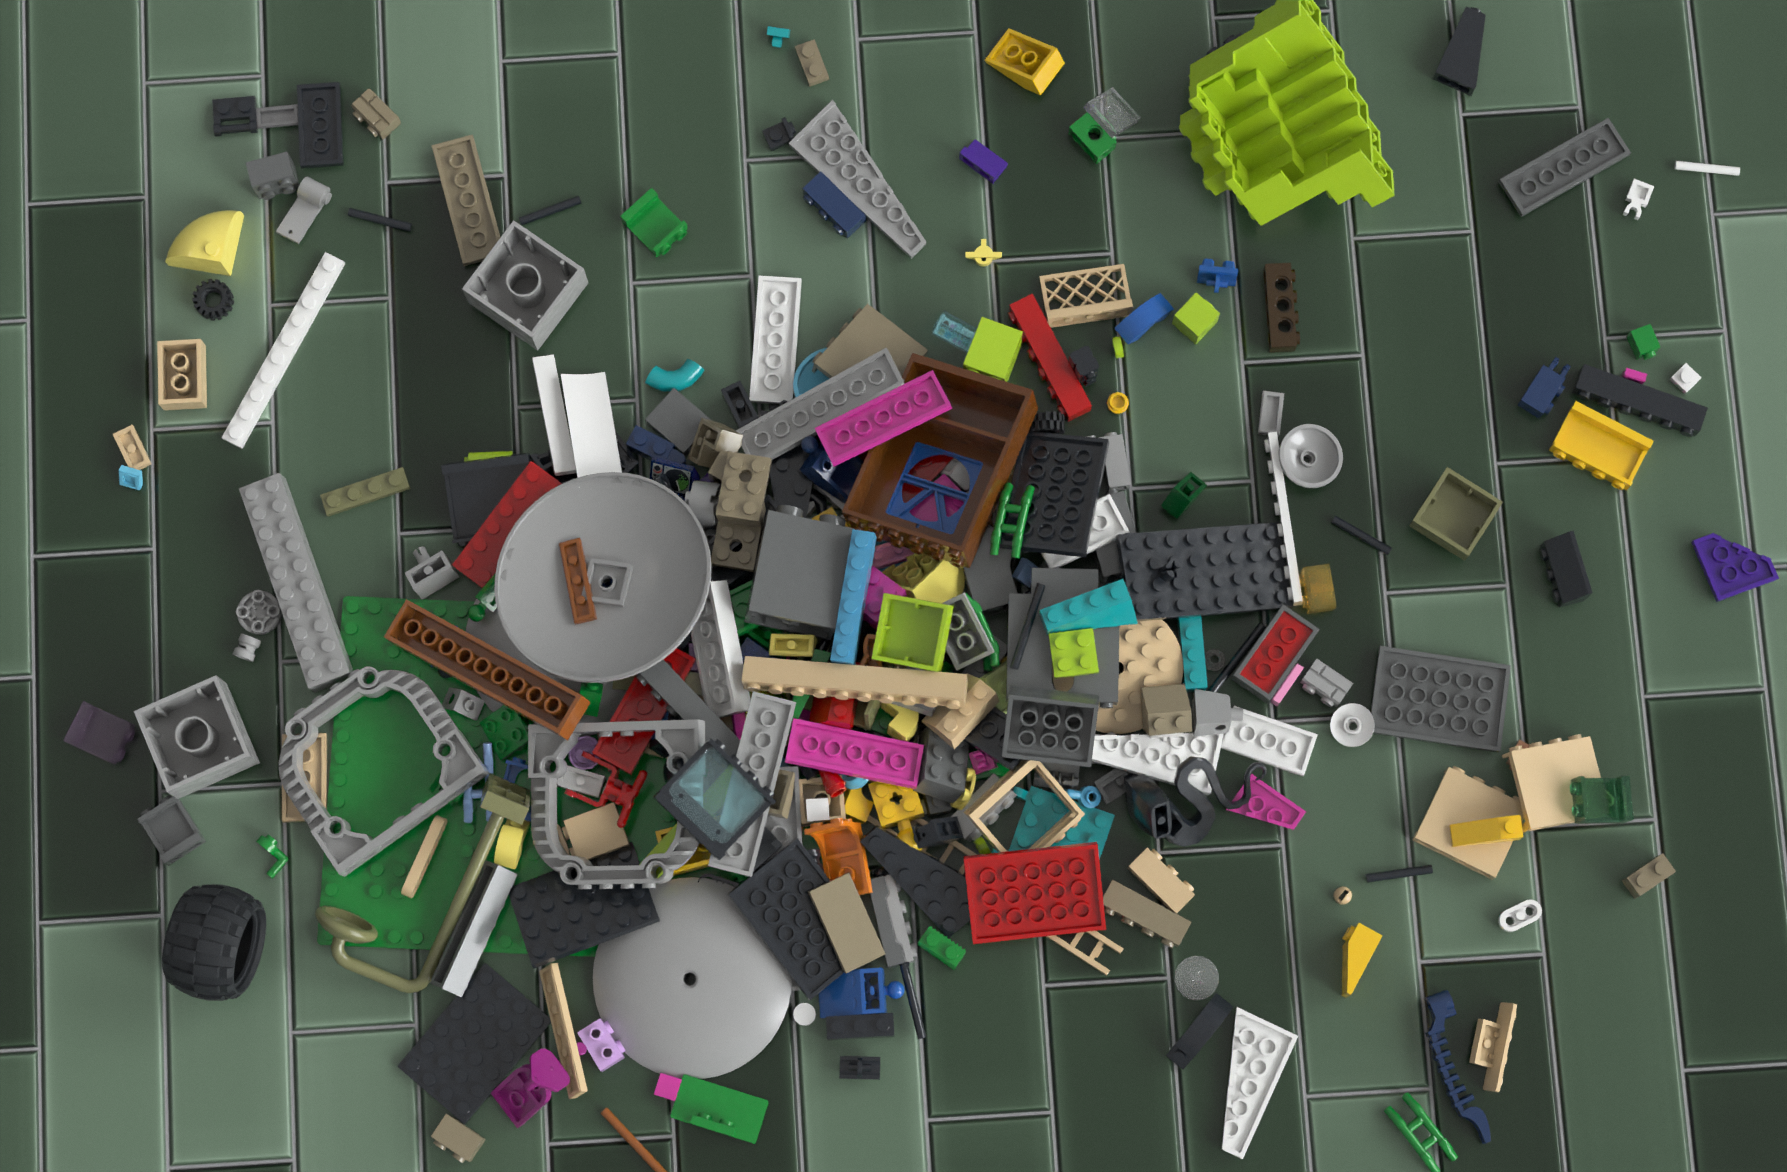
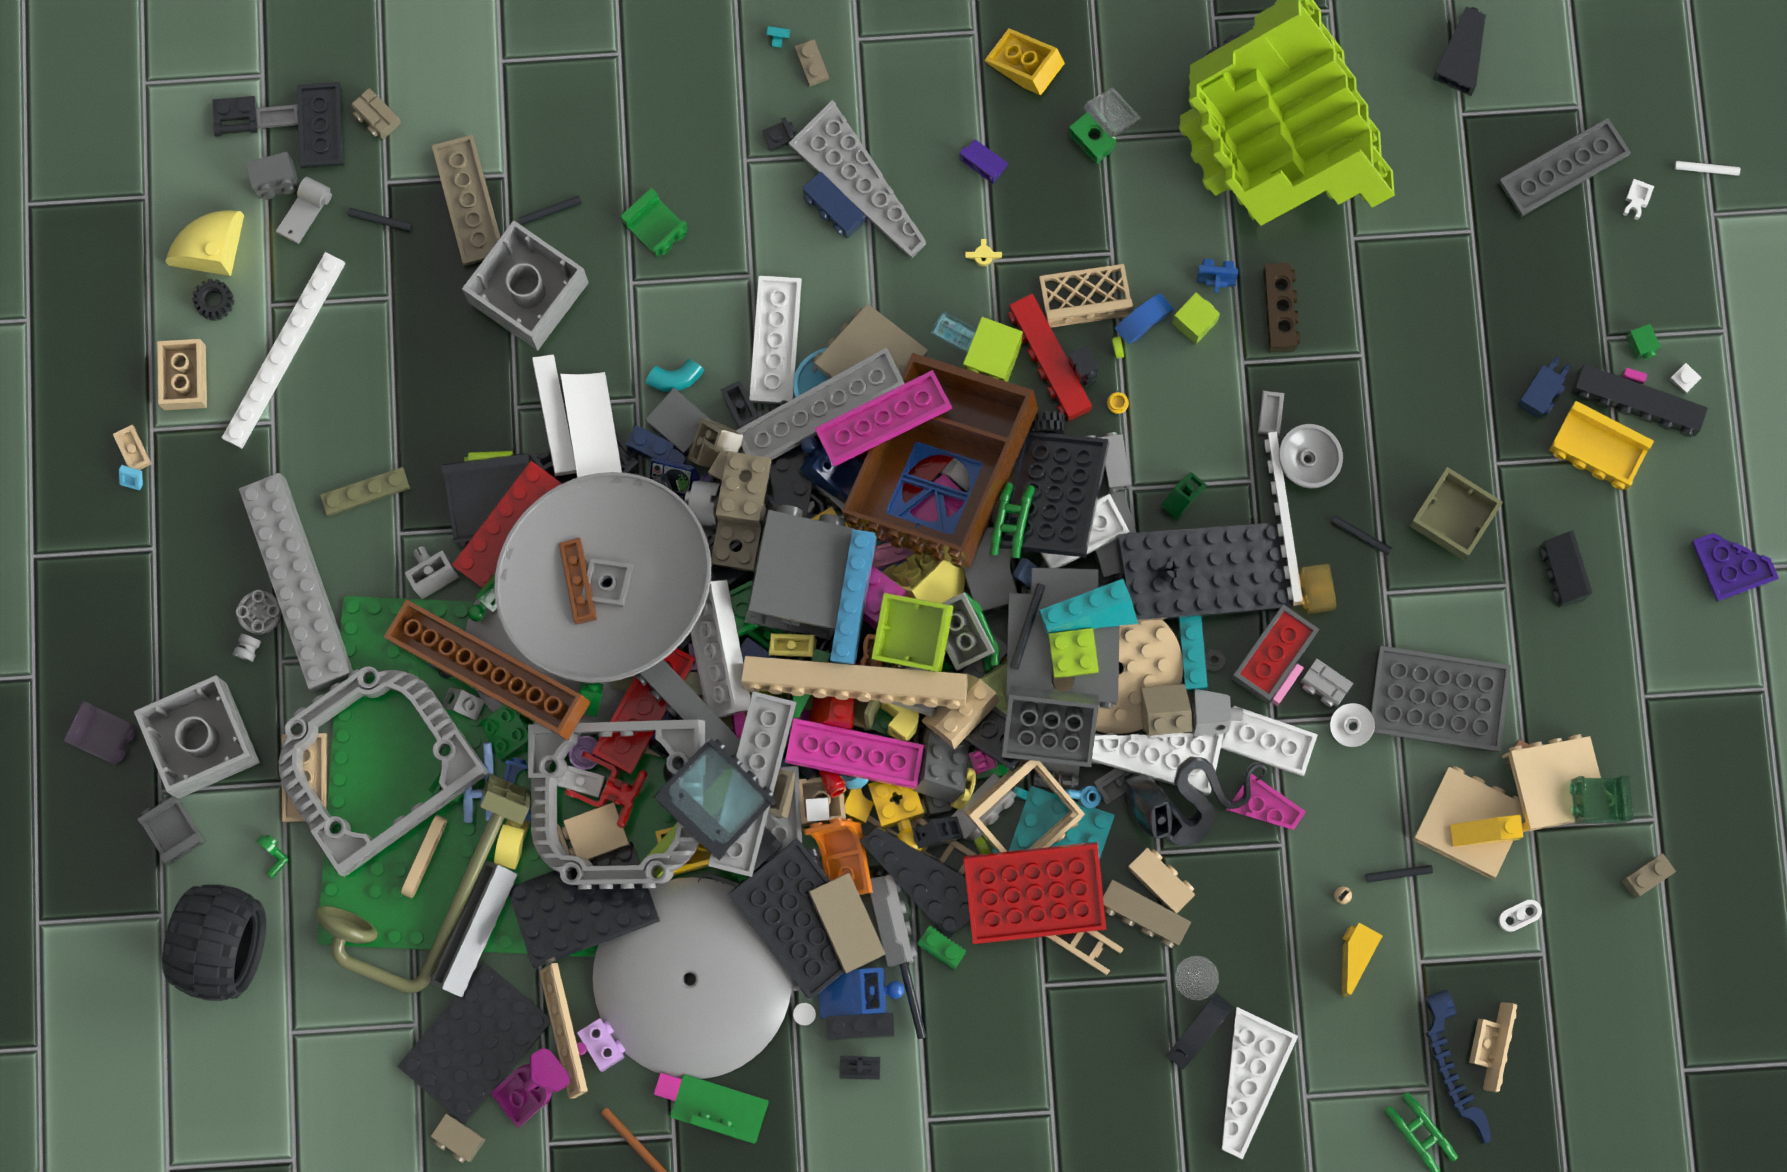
black bar [1207,623,1266,693] -> none

